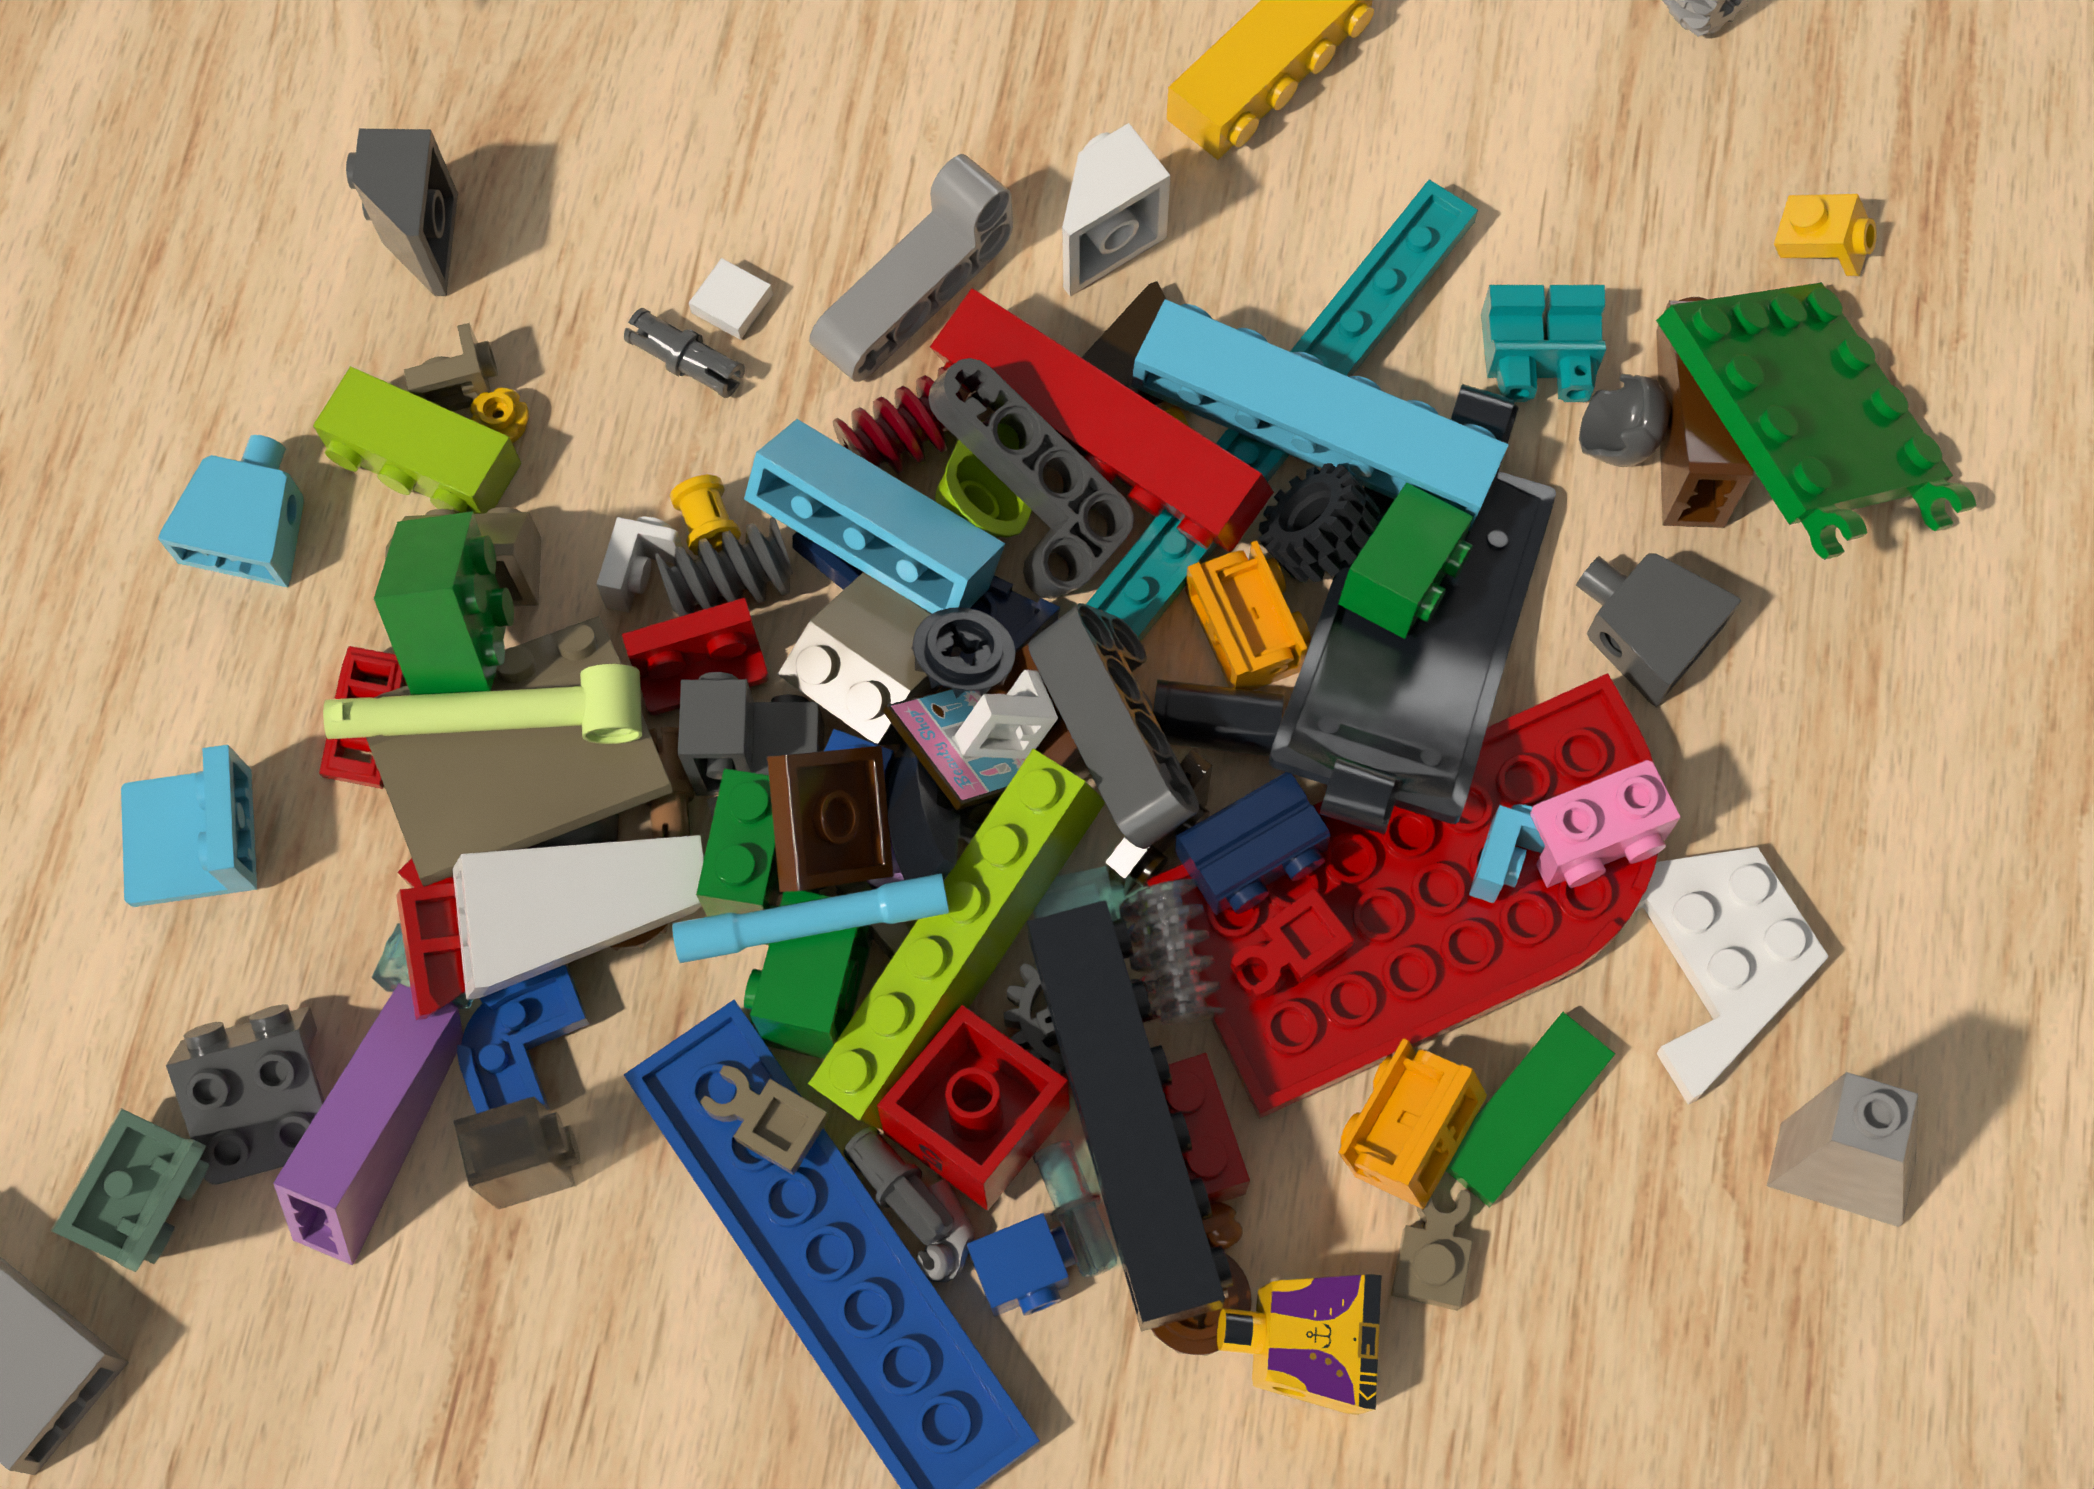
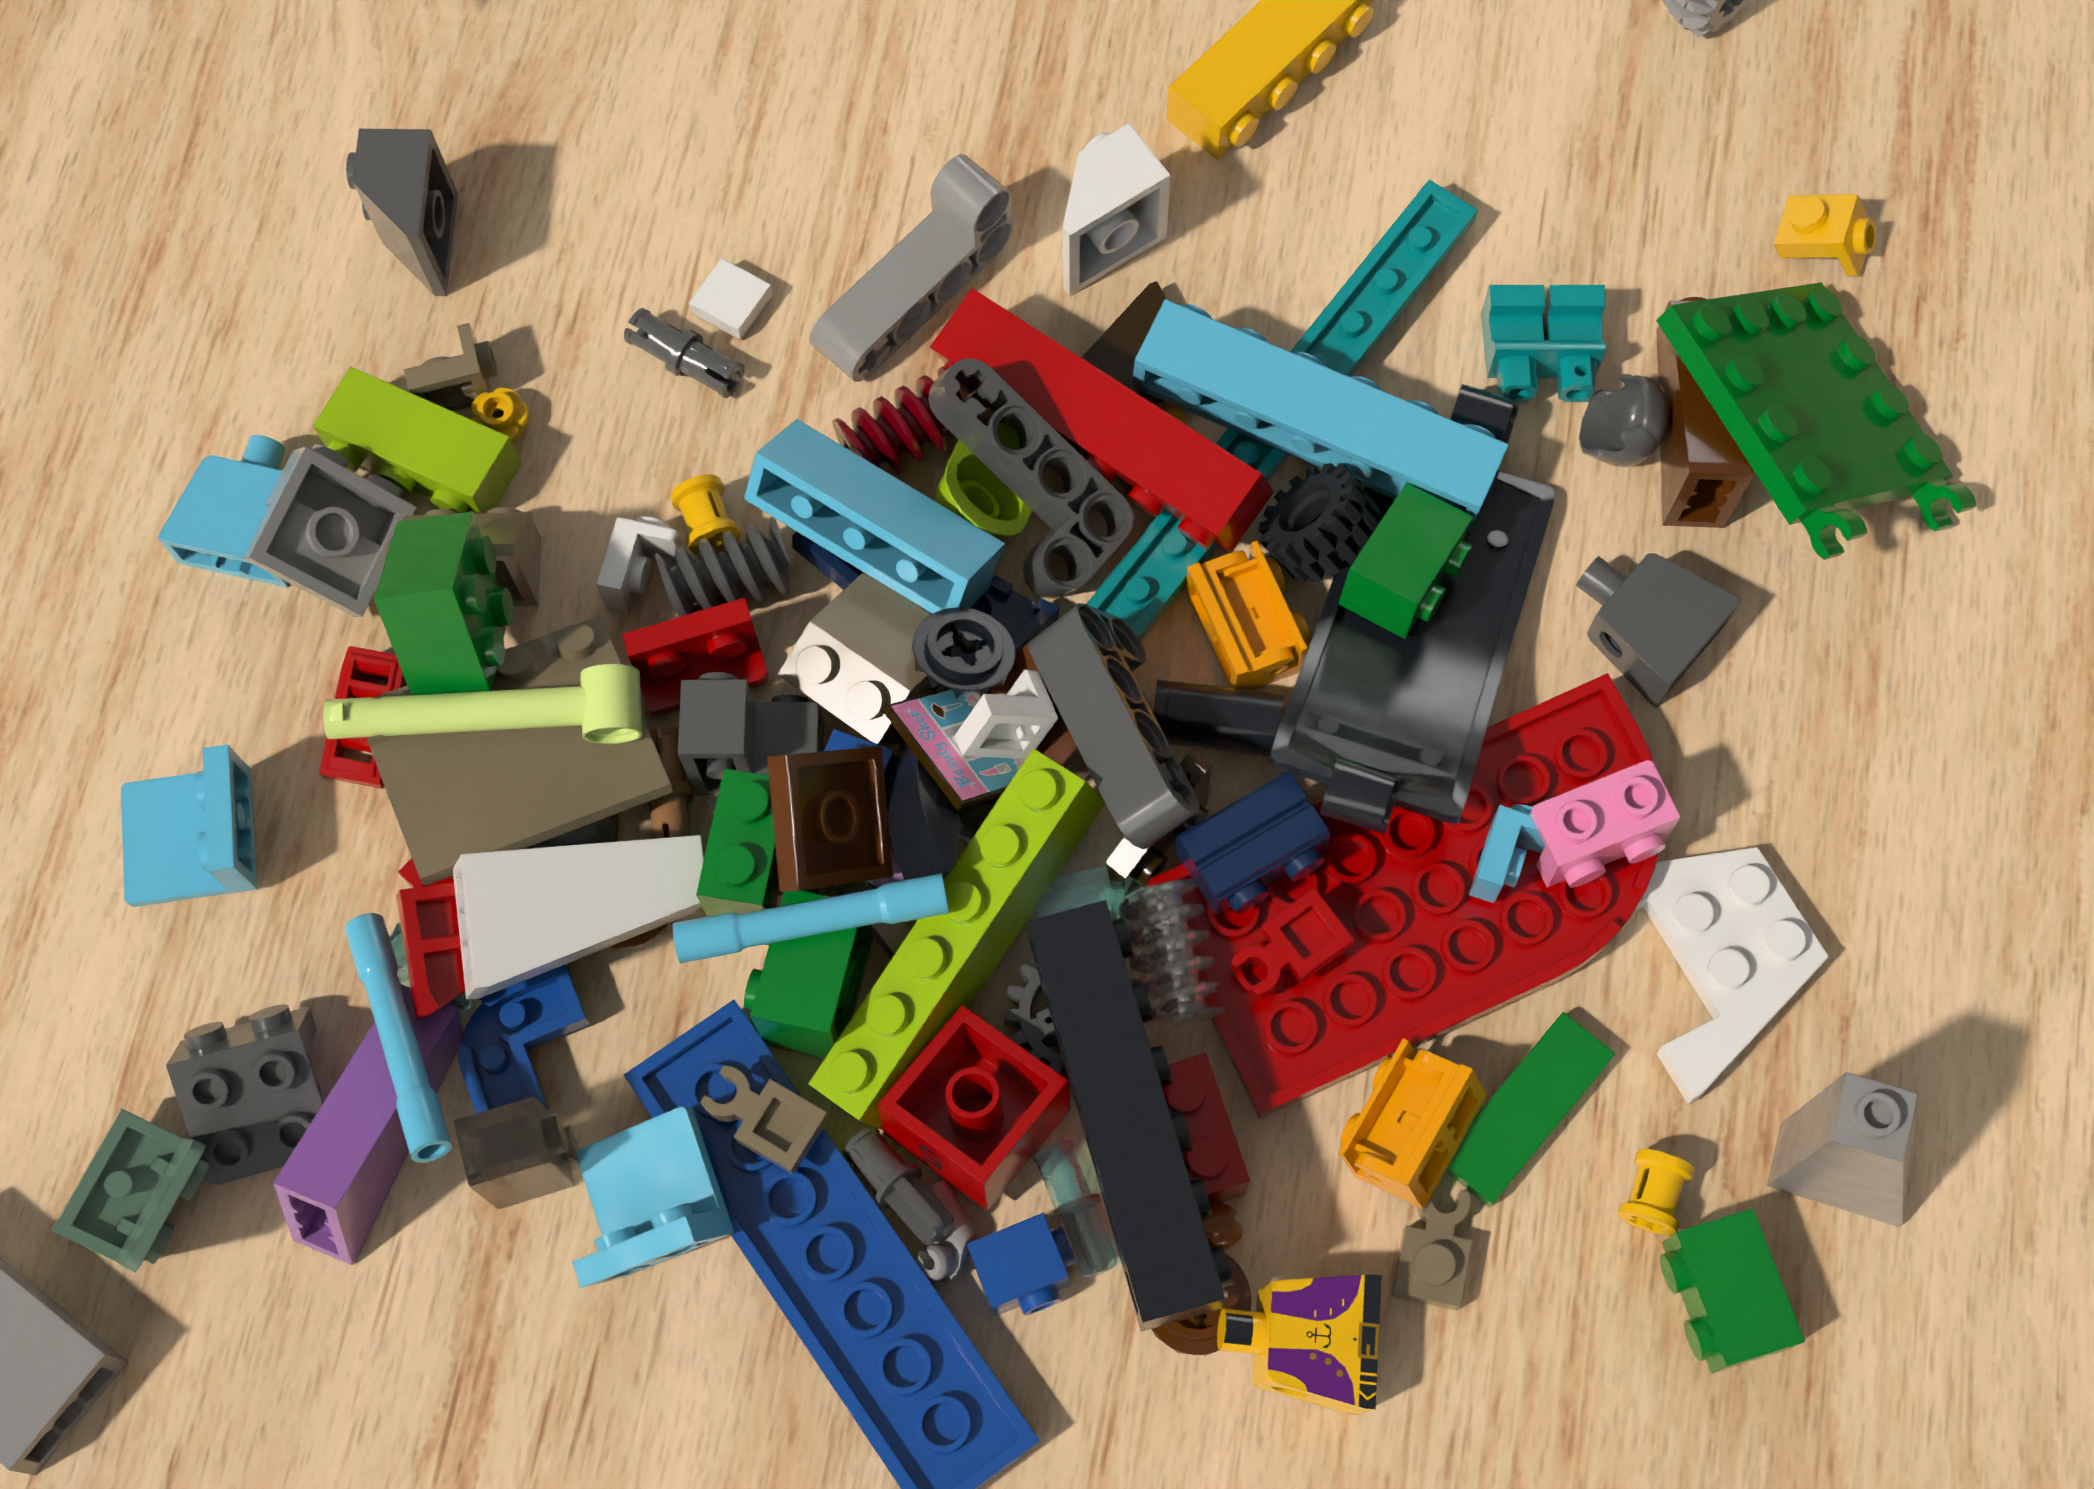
none -> light grey plate [243,444,417,617]
none -> medium azure piece [345,913,452,1163]
none -> medium azure bracket [572,1106,735,1288]
none -> yellow bush [1617,1149,1695,1236]
none -> green brick [1660,1208,1805,1374]

